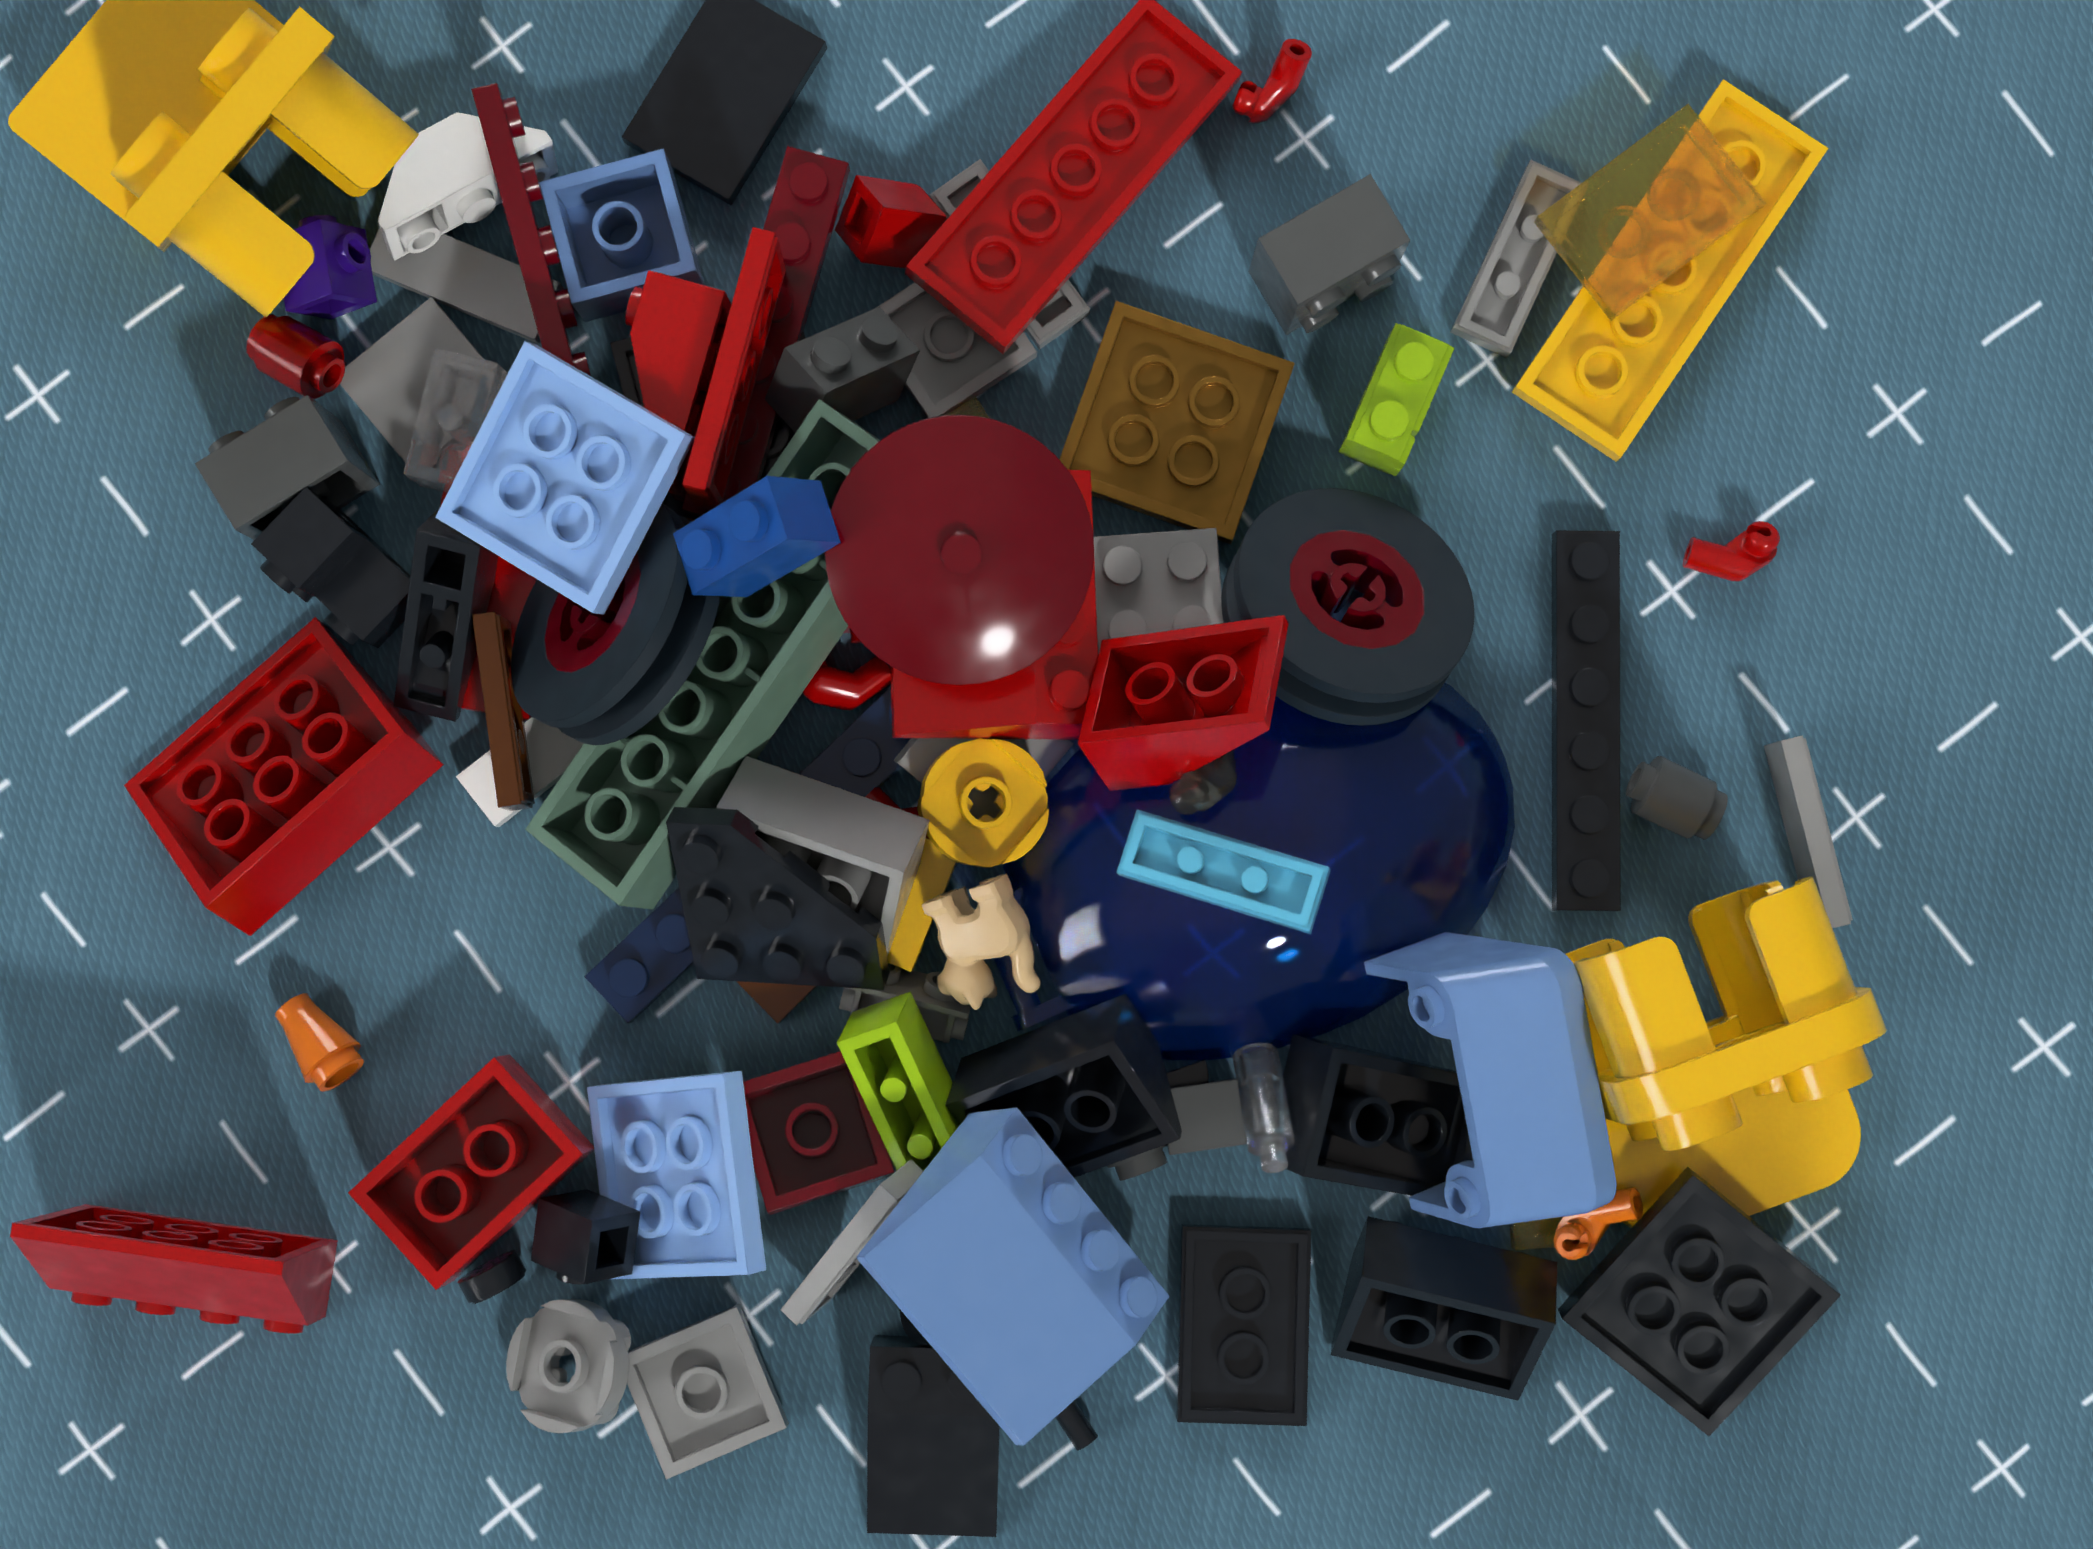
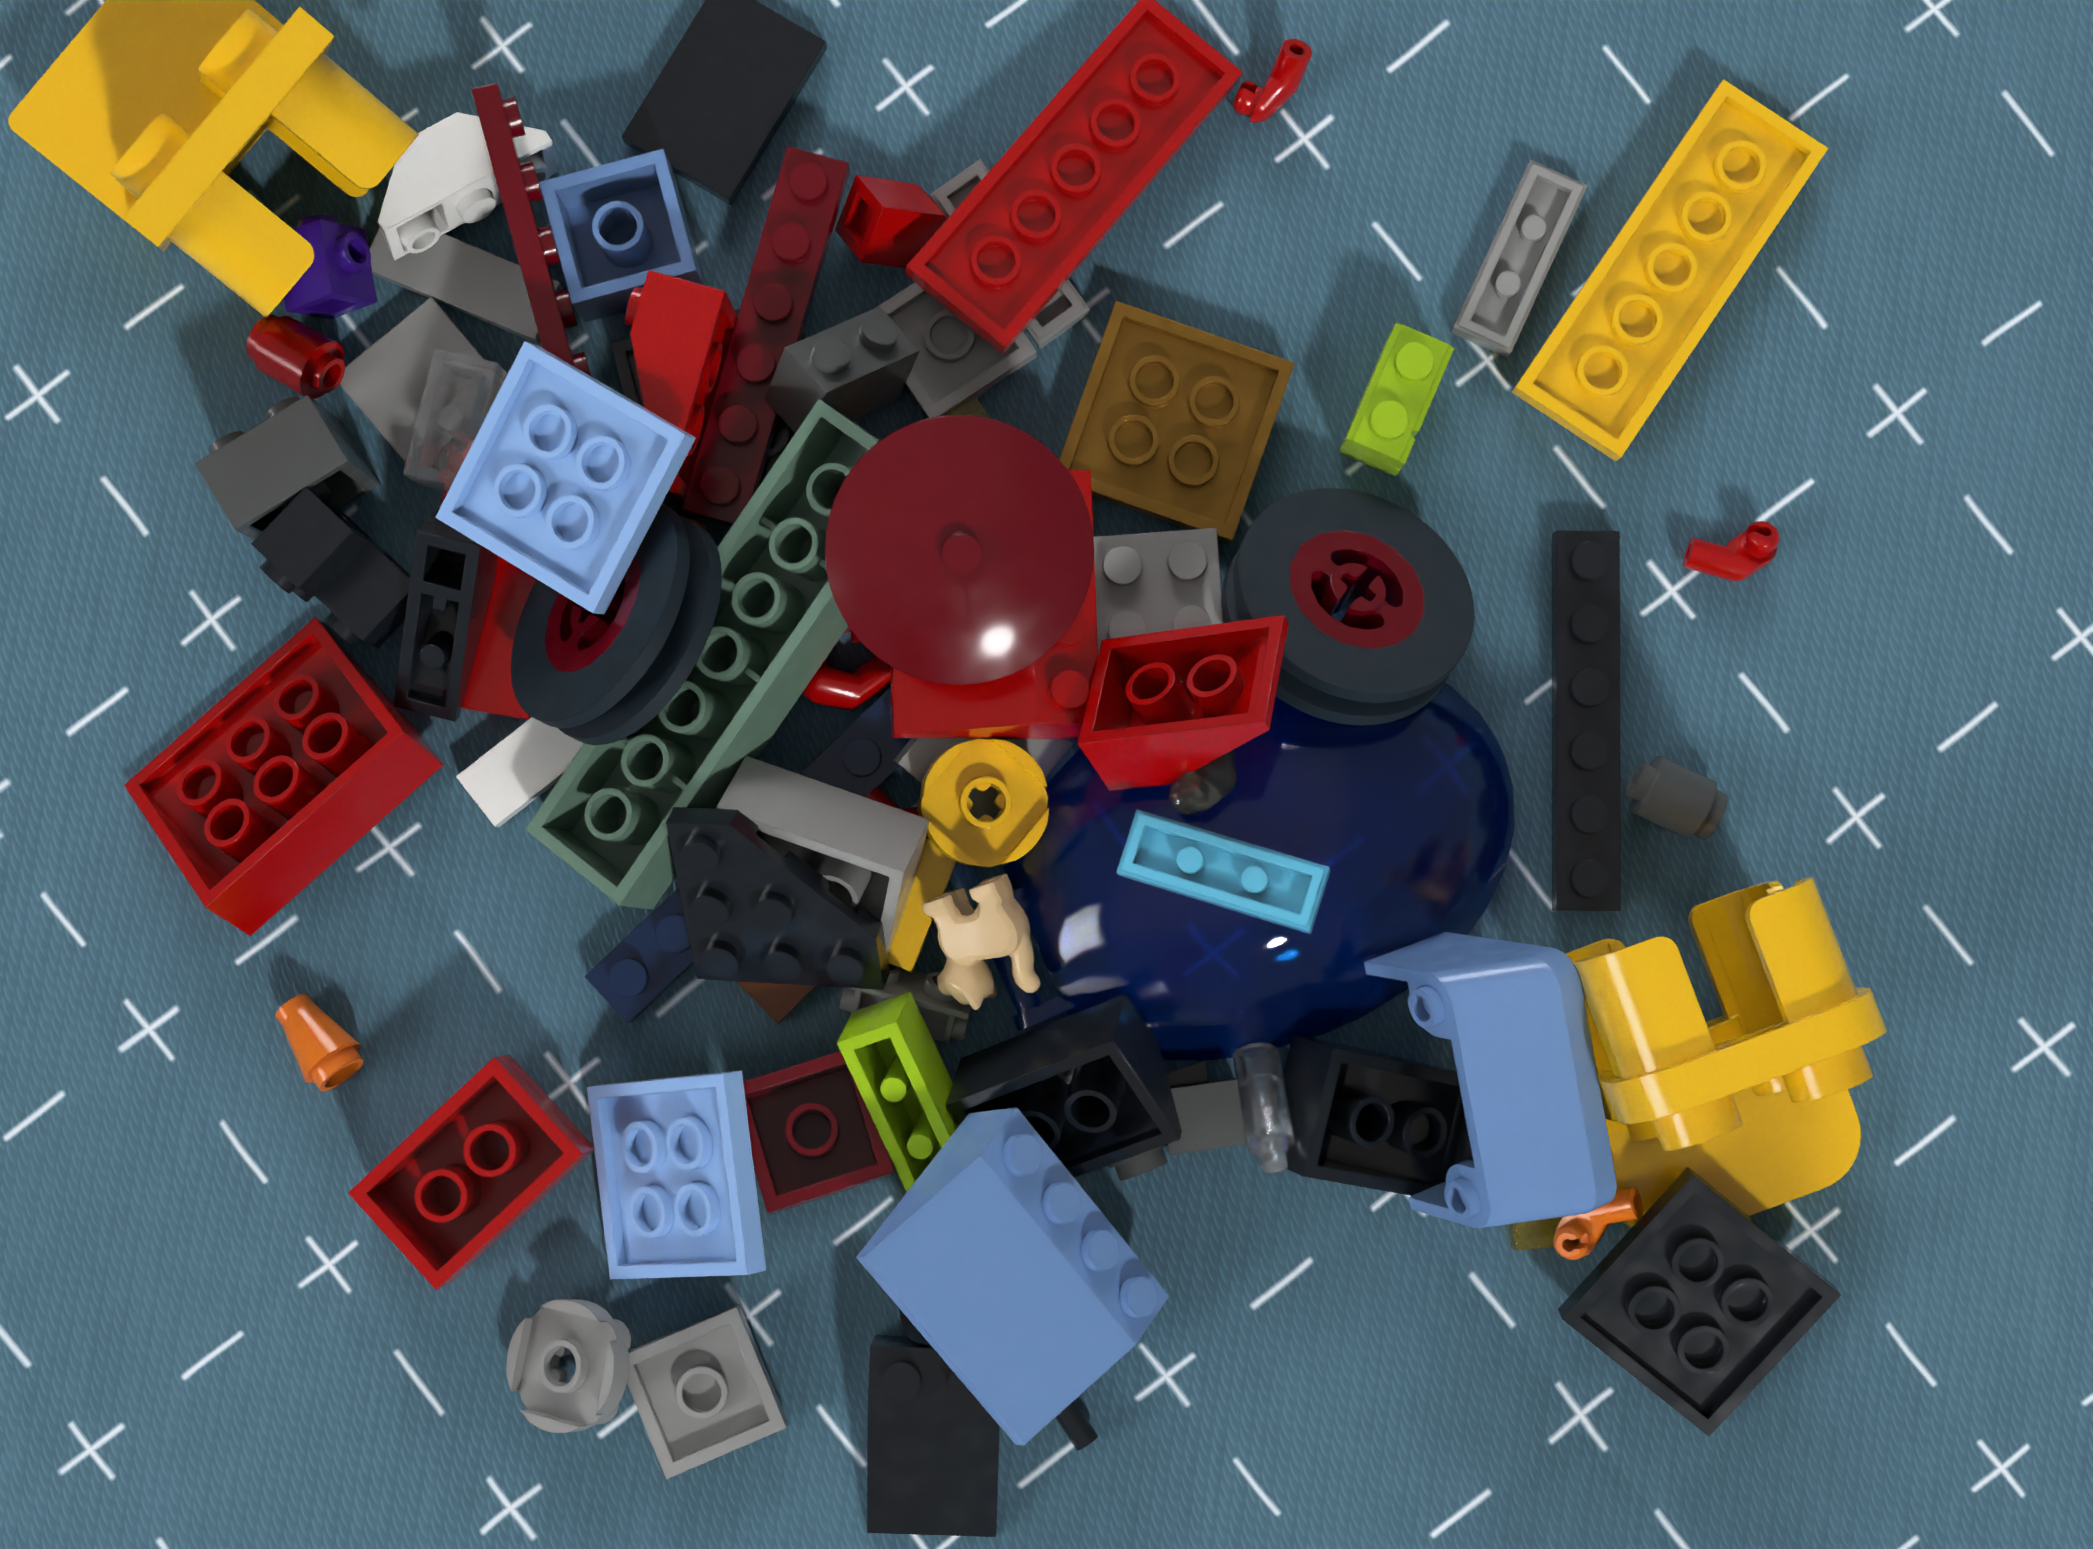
red slope [10,1204,338,1334] -> none
black tile [457,1250,526,1304] -> none
reddish brown tile [472,612,535,811] -> none
black brick [531,1189,640,1284] -> none
blue brick [673,476,841,597] -> none
red tile [682,227,786,510] -> none
light grey tile [780,1160,923,1326] -> none
black tile [1176,1224,1311,1426] -> none
dark grey brick [1248,174,1410,335] -> none
black slope [1331,1216,1557,1401] -> none
clear yellow tile [1534,104,1766,321] -> none
light grey tile [1764,735,1853,928] -> none

